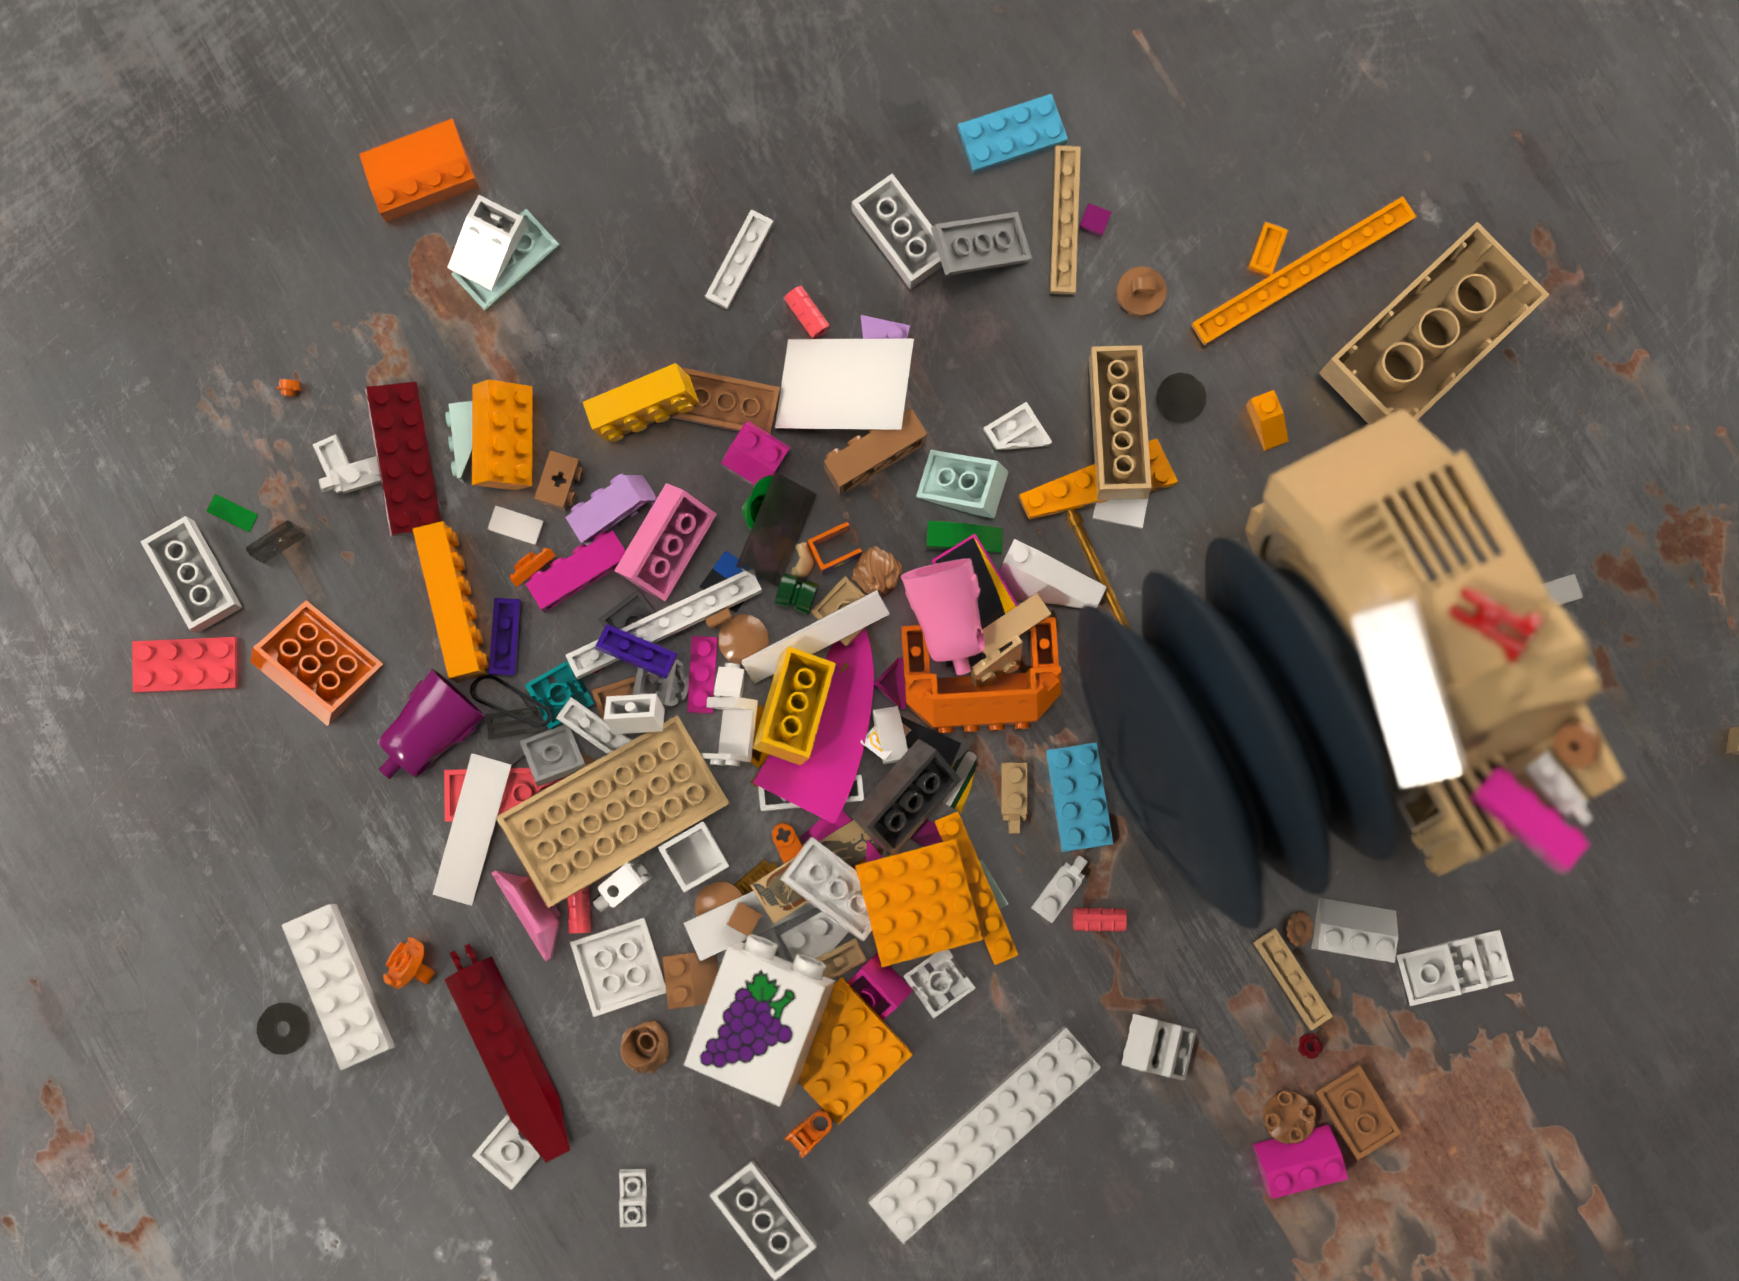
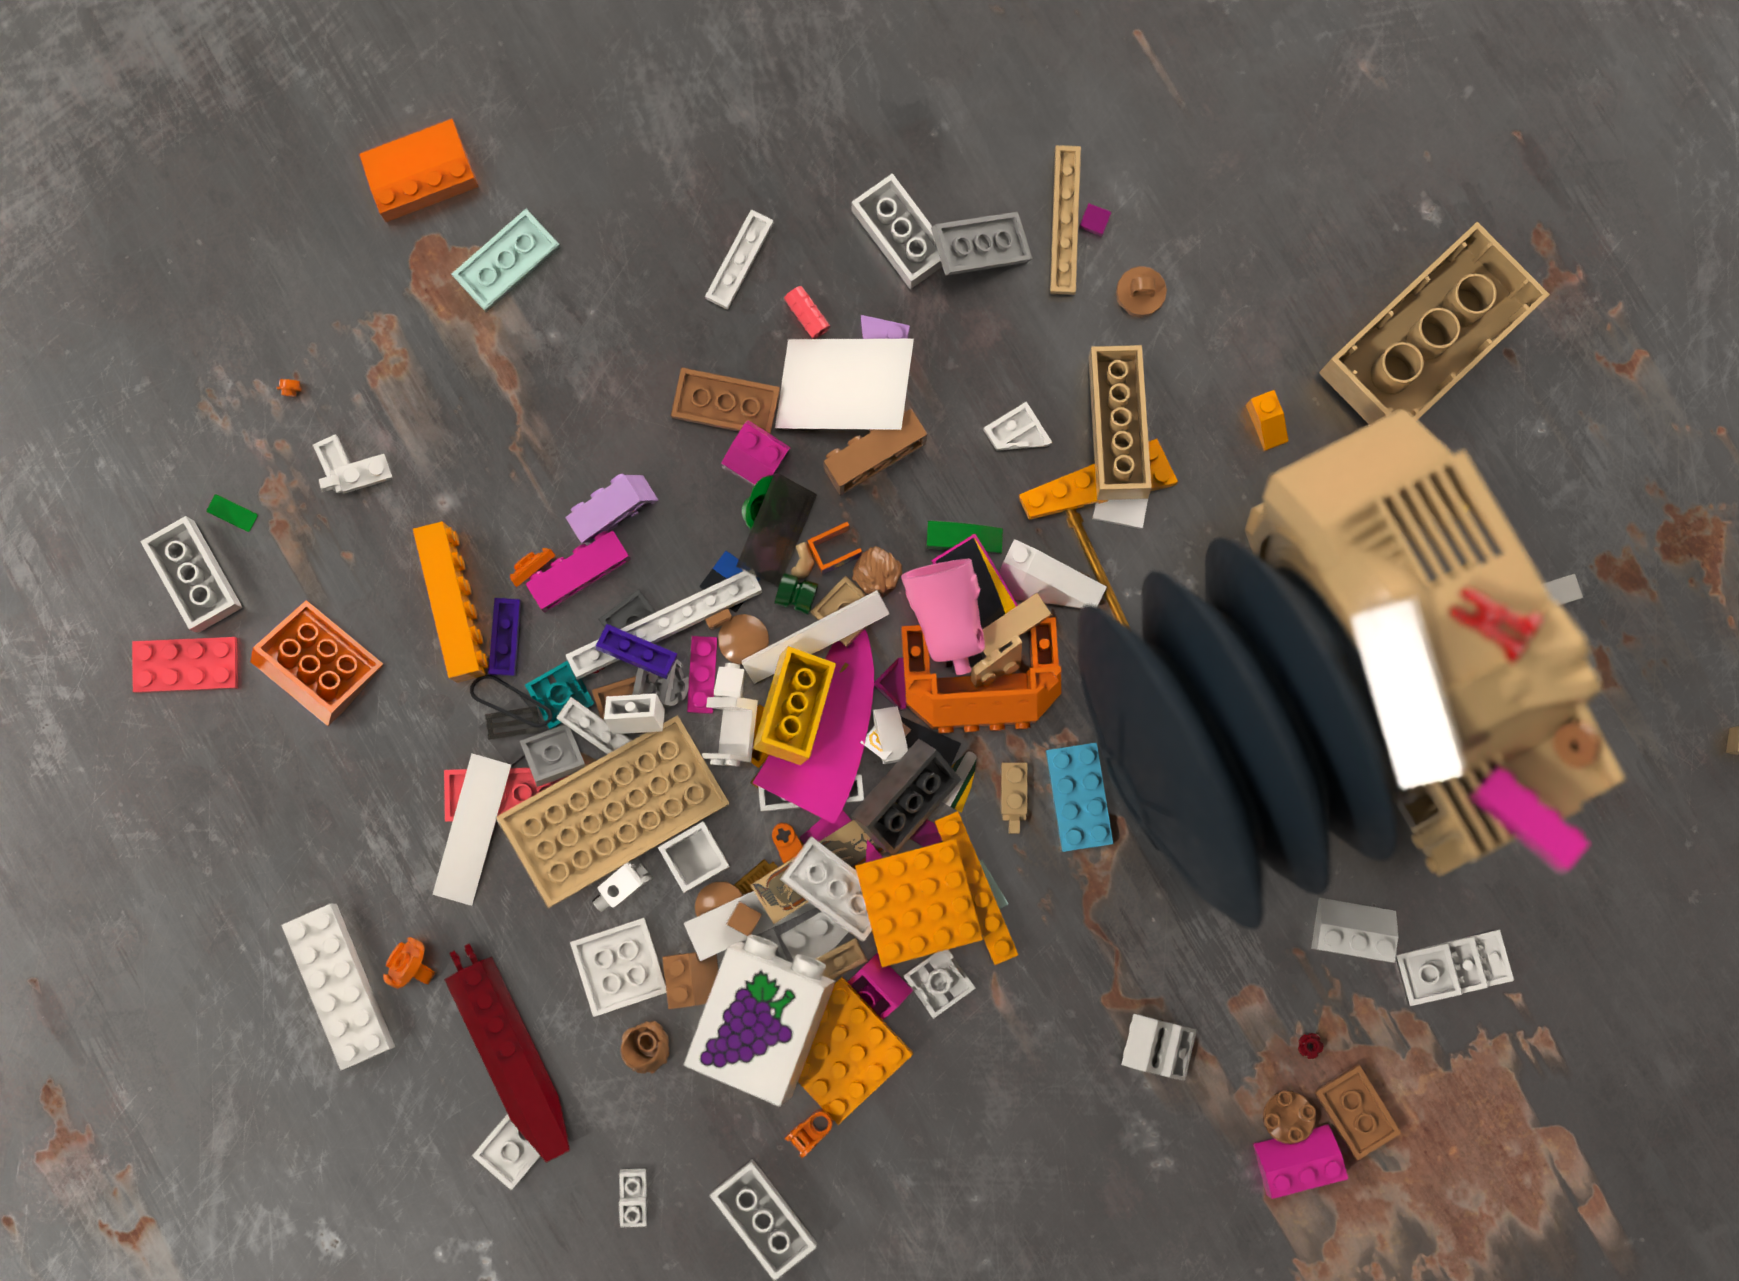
clear smoke tile [246,520,306,564] -> none
clear smoke tile [257,1002,310,1055] -> none
dark red plate [365,382,441,537] -> none
magenta torso [377,668,486,779] -> none
light aqua slope [446,401,472,483] -> none
white slope [447,195,528,291] -> none
light orange brick [472,379,532,490] -> none
white tile [487,505,545,546] -> none
bright pink wedge [491,870,562,962] -> none
medium nougat brick [534,450,584,511] -> none
coral axle [567,886,592,934] -> none
yellow brick [583,363,699,442] -> none
bright pink brick [614,483,717,601] -> none
white brick [868,1026,1101,1243] -> none
light aqua slope [916,450,1009,518] -> none
medium azure plate [957,94,1068,173] -> none
white hinge [1031,856,1088,923] -> none
coral axle [1073,907,1127,932] -> none
clear smoke tile [1156,373,1207,423] -> none
light orange plate [1191,196,1417,346] -> none
light orange tile [1247,221,1288,277] -> none
tan plate [1253,928,1333,1031] -> none
medium nougat piece [1286,911,1314,946] -> none
white hinge [1523,752,1592,828] -> none

